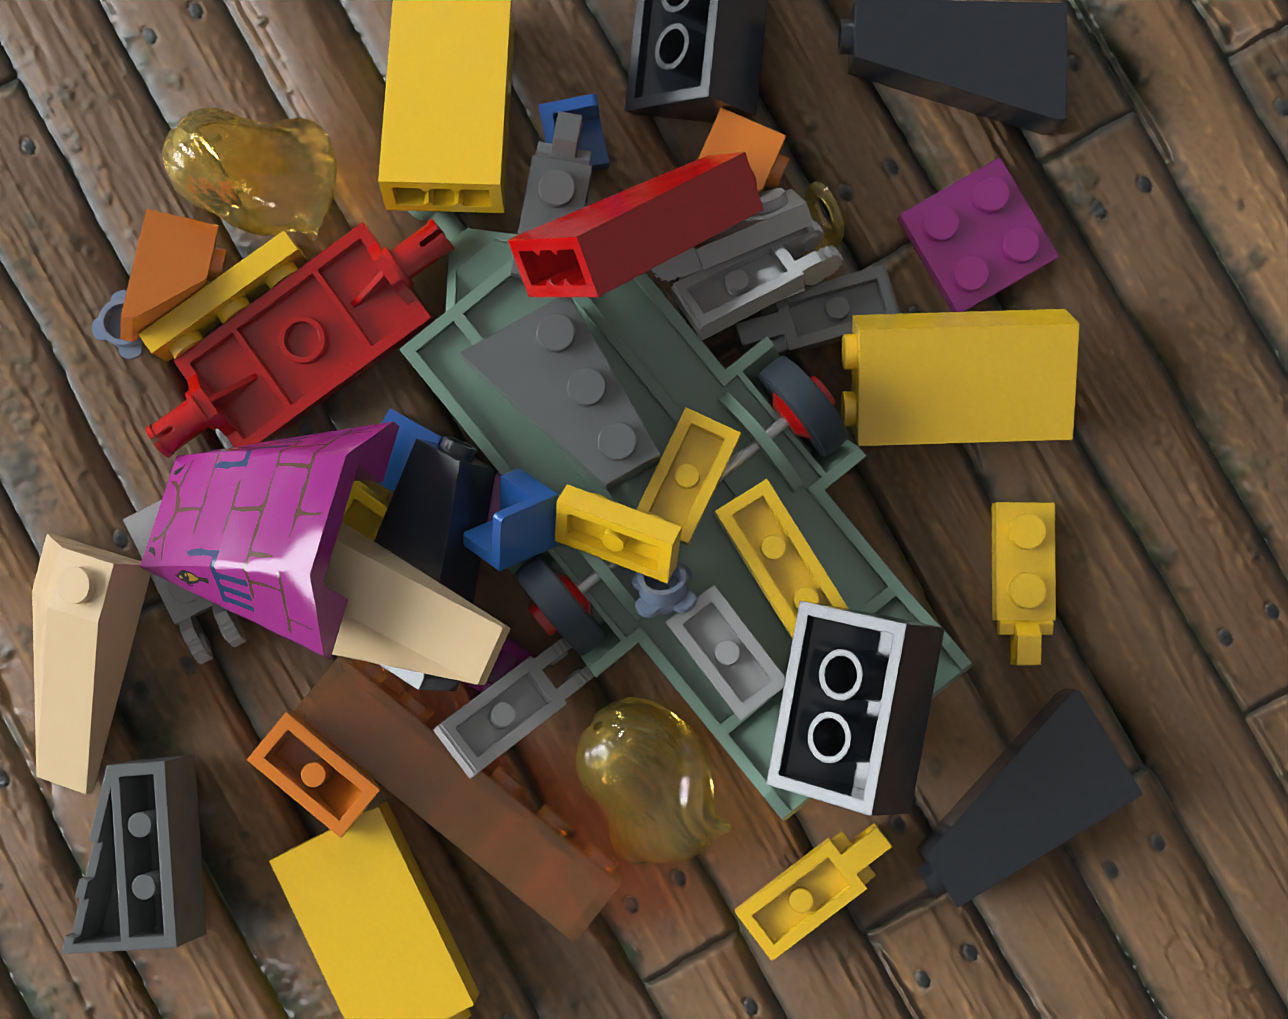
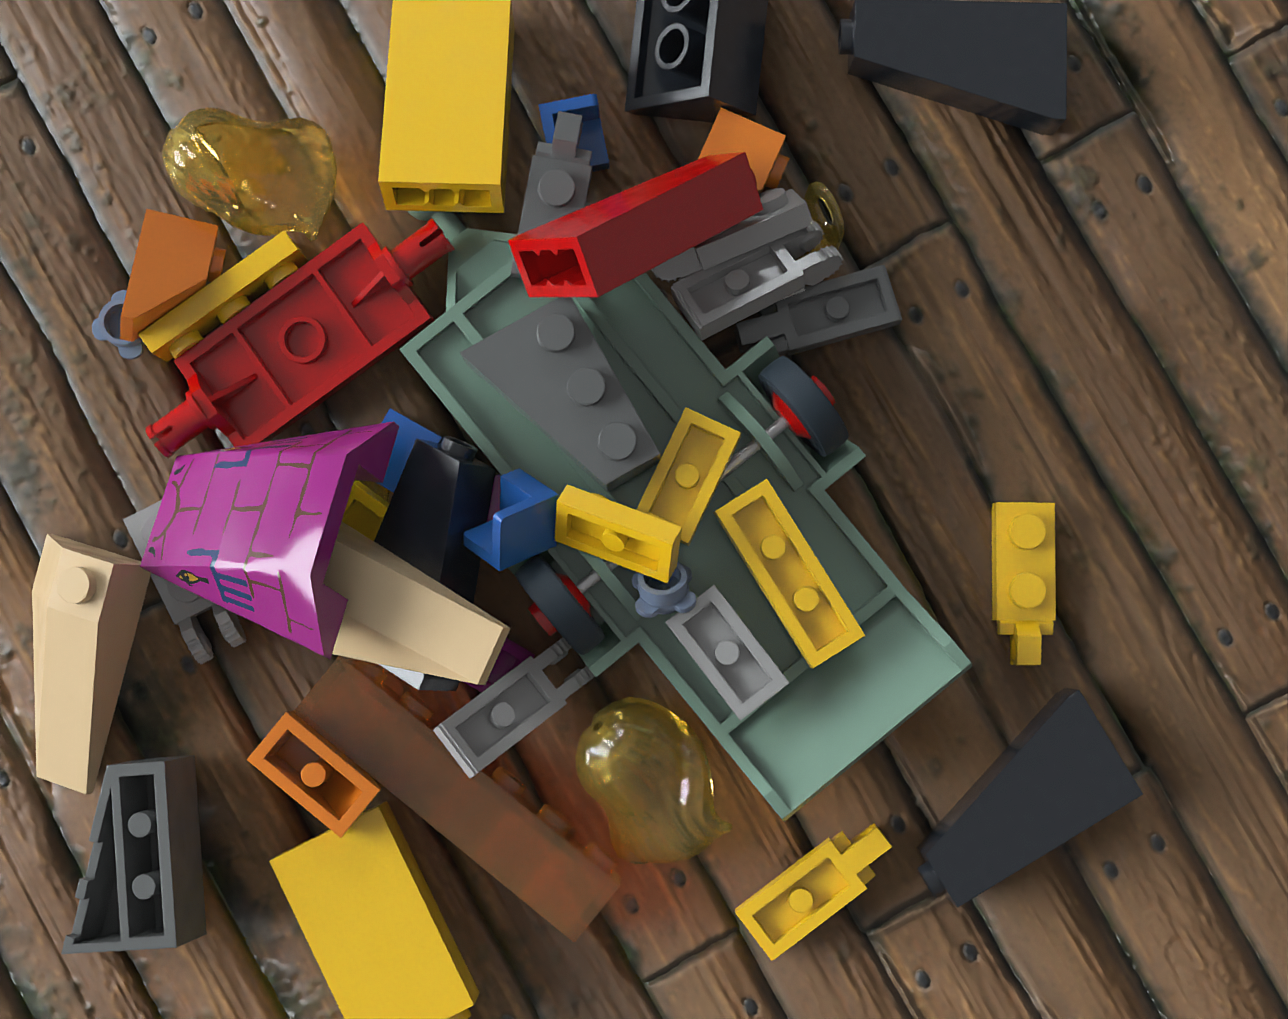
black slope [766,601,945,816] -> none
yellow brick [841,309,1080,446] -> none
magenta plate [897,157,1059,312] -> none

